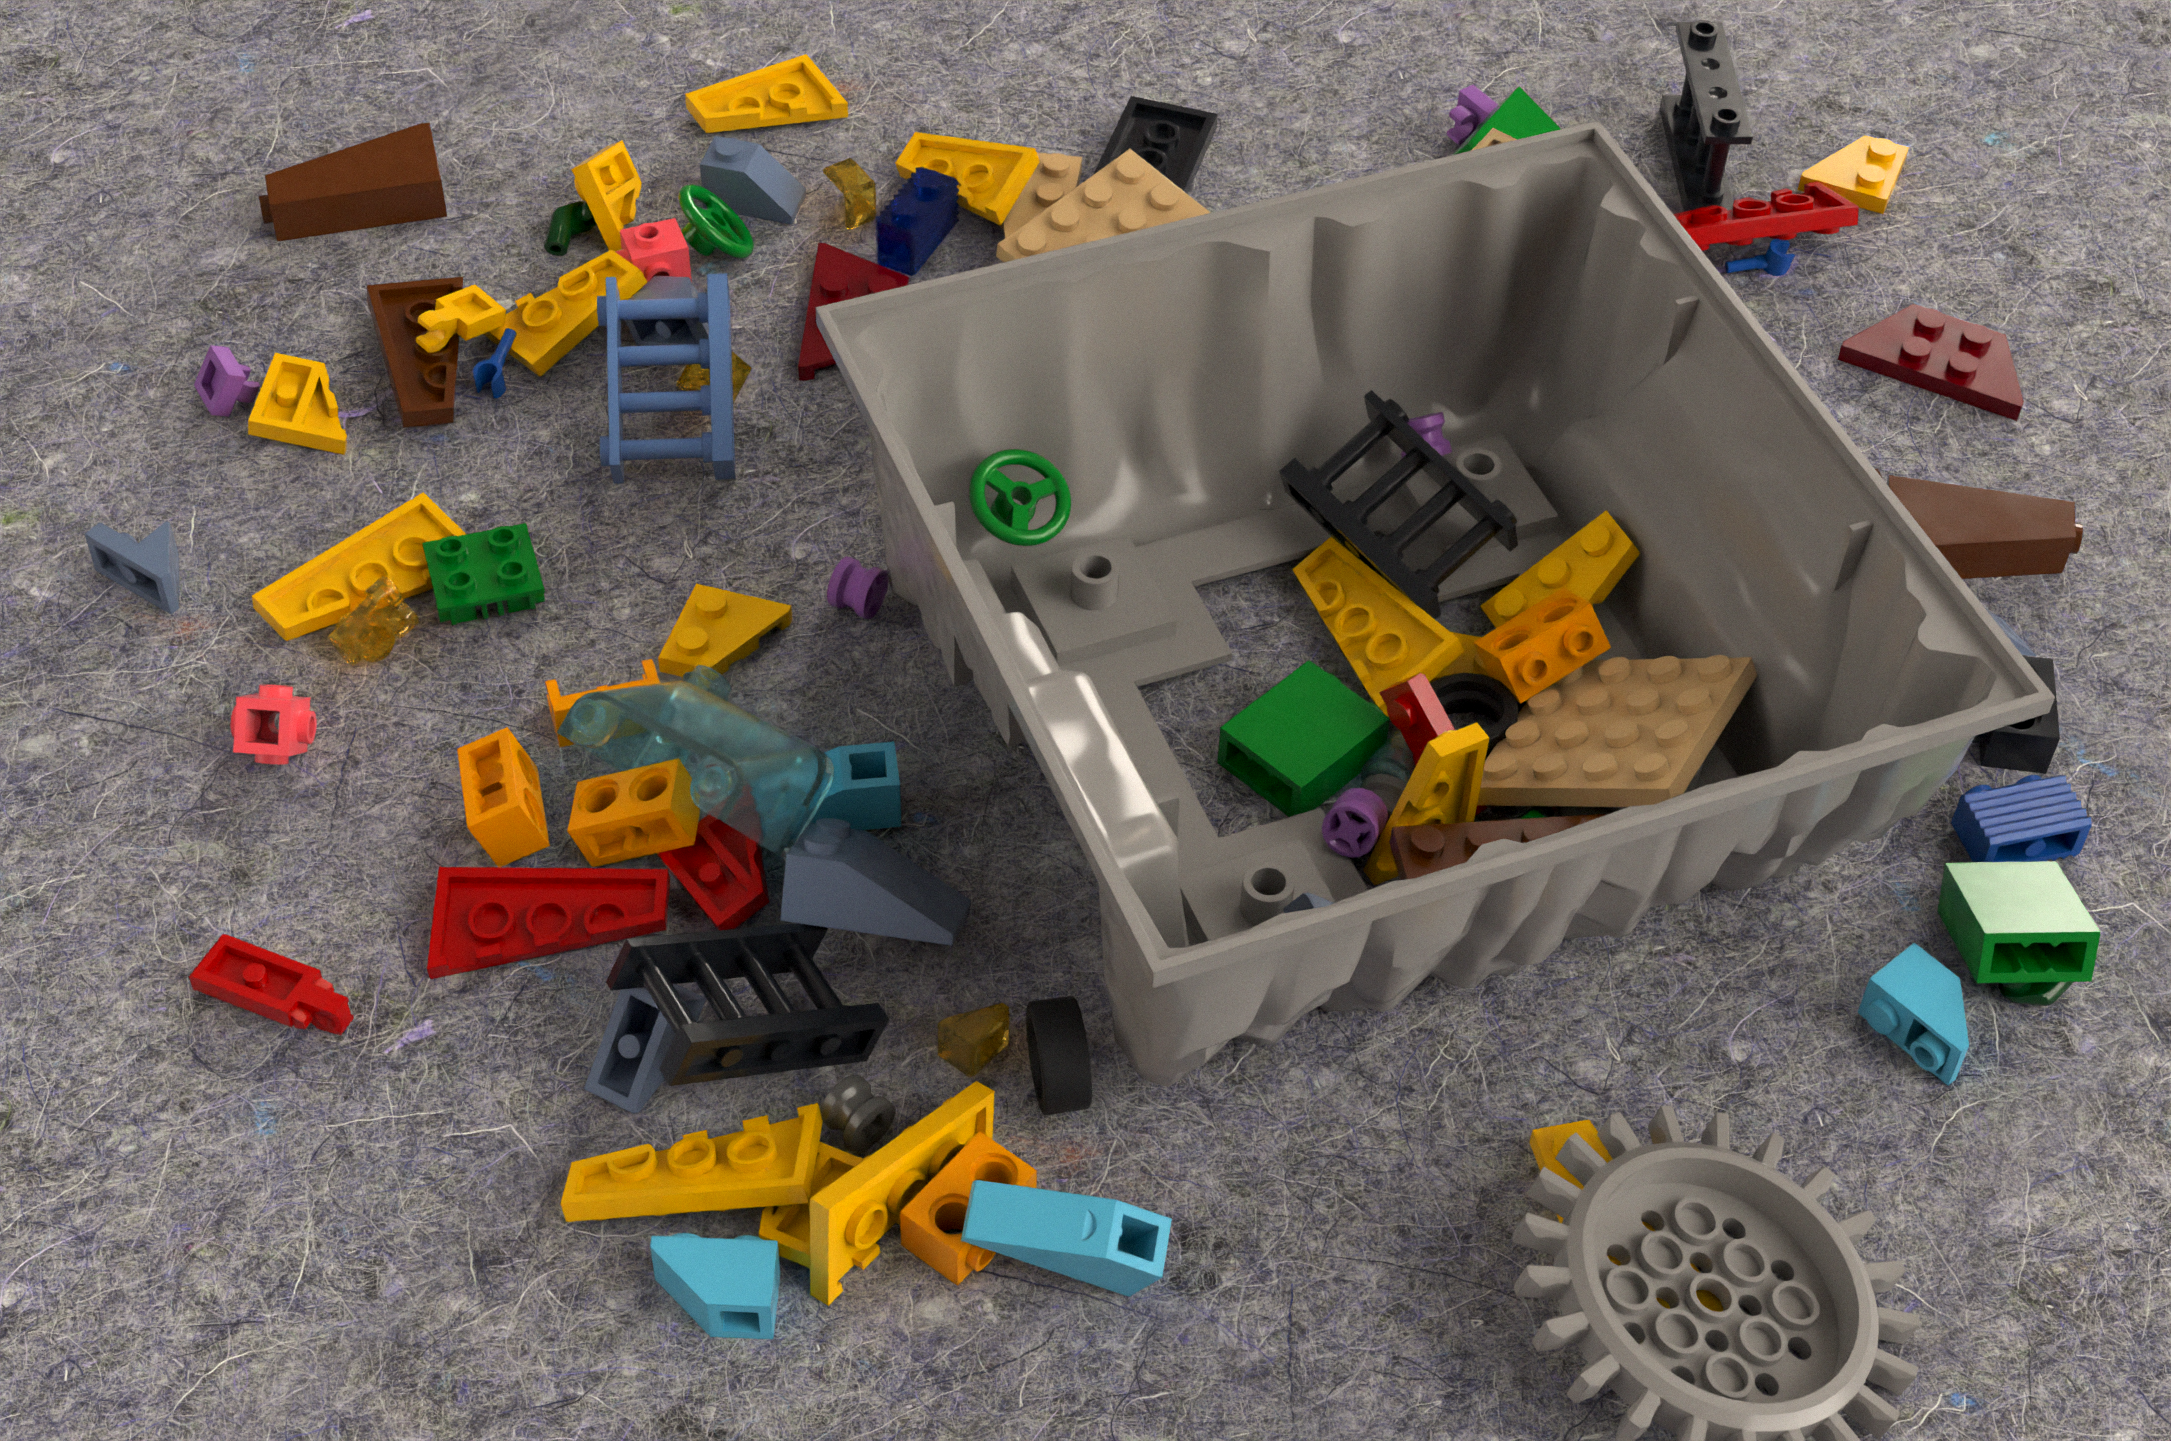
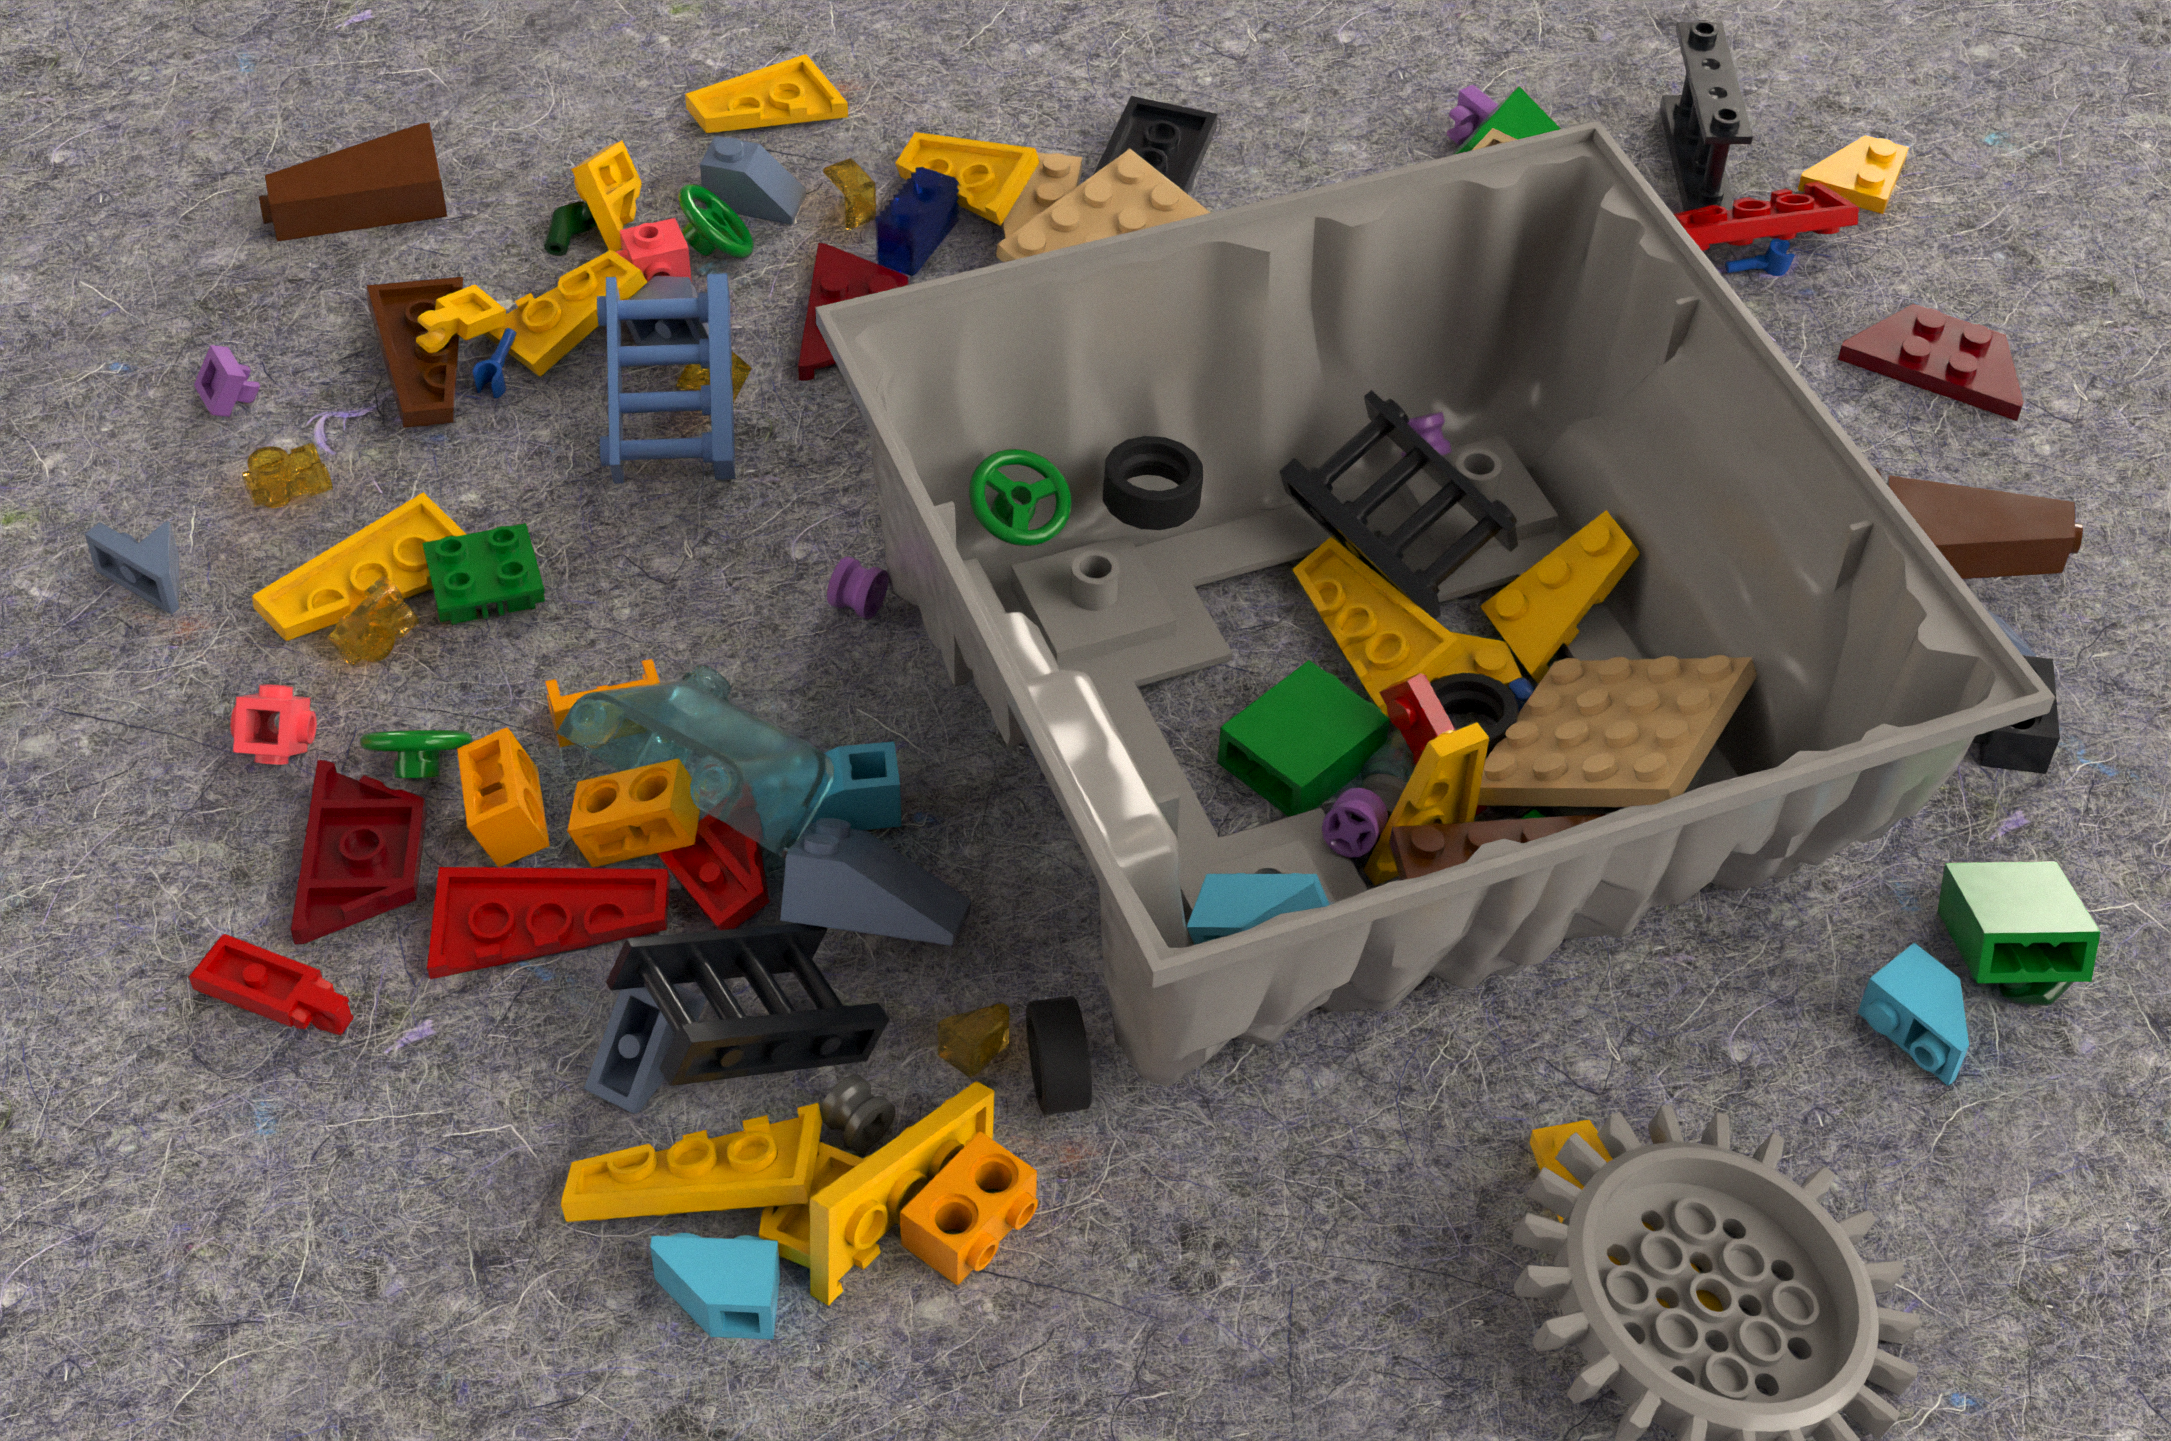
yellow wing [248,353,347,455] -> none
yellow wing [658,583,792,683] -> none
medium azure slope [961,1180,1172,1297] -> none
light orange brick [1473,588,1611,704] -> none
blue brick [1951,775,2092,862] -> none
none -> clear yellow plate [242,442,333,508]
none -> dark red wing [291,760,427,944]
none -> green piece [360,730,473,778]
none -> black tyre [1103,436,1203,530]
none -> medium azure slope [1187,873,1330,945]

